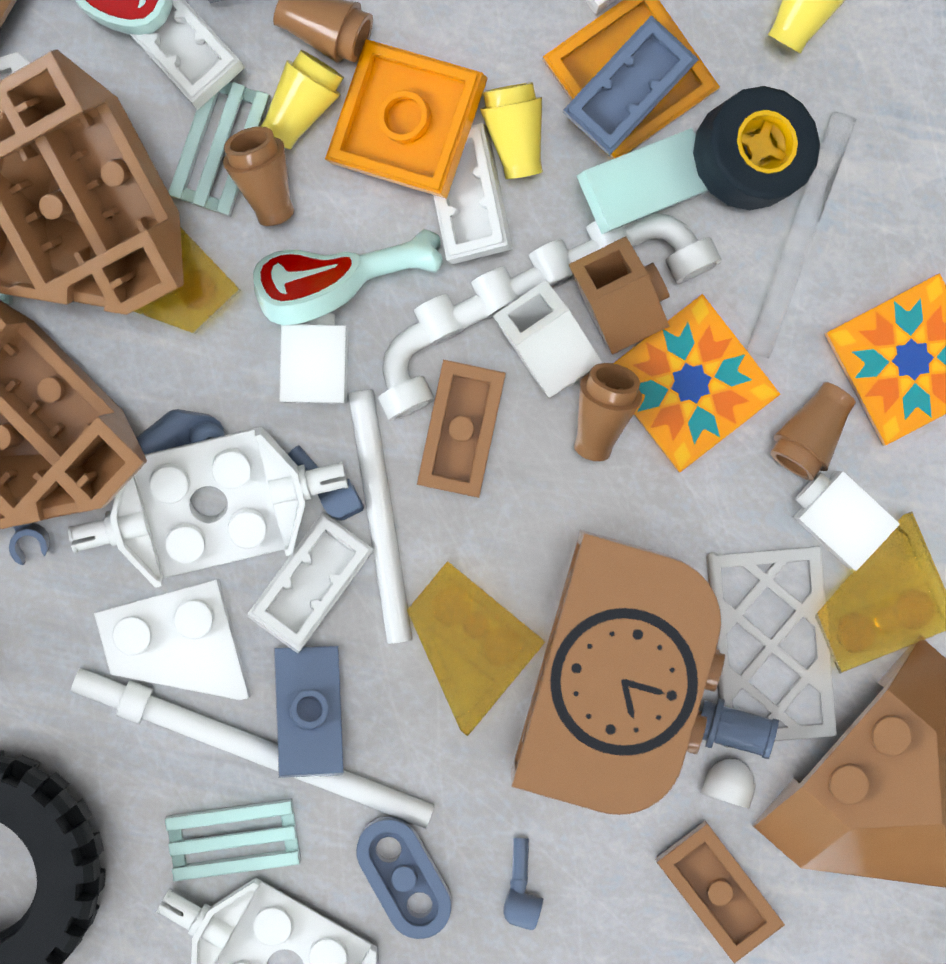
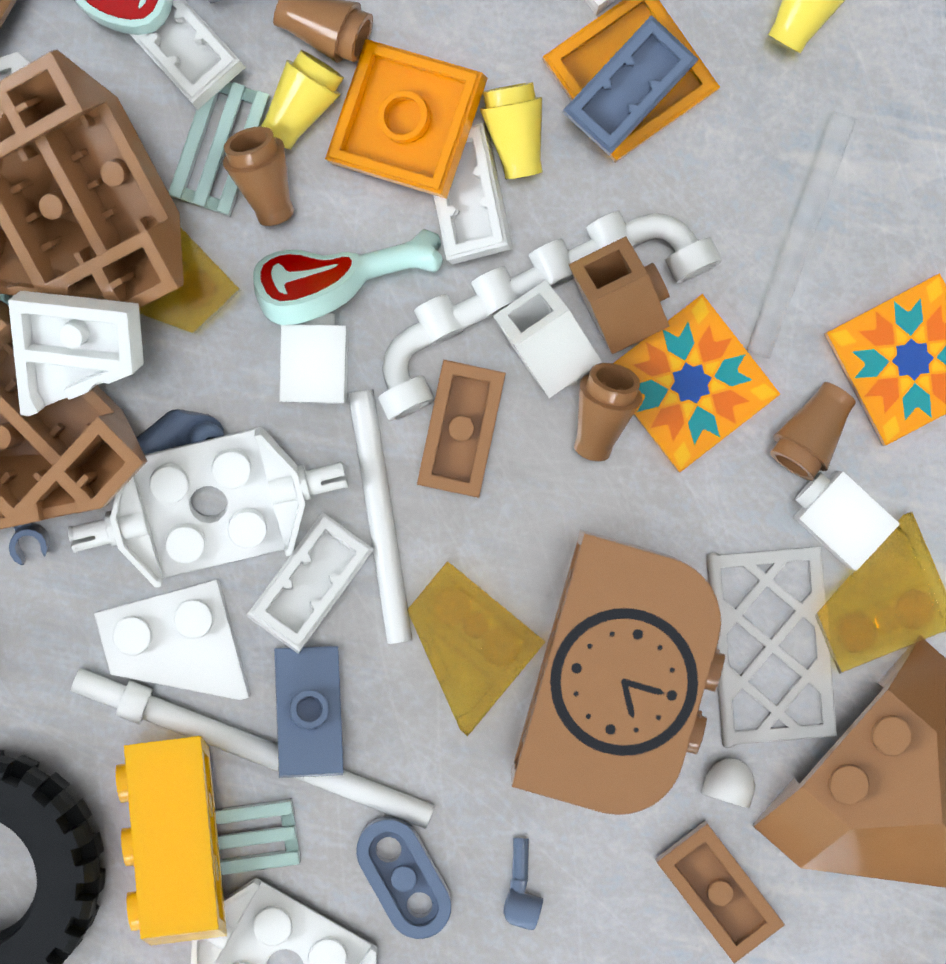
sand blue hand [288,445,364,521] -> none
light aqua tile [577,128,708,234] -> none
black wheel [693,86,820,210] -> none
sand blue pin [701,698,779,759] -> none
none -> white wing [8,291,144,416]
none -> yellow brick [115,736,227,946]

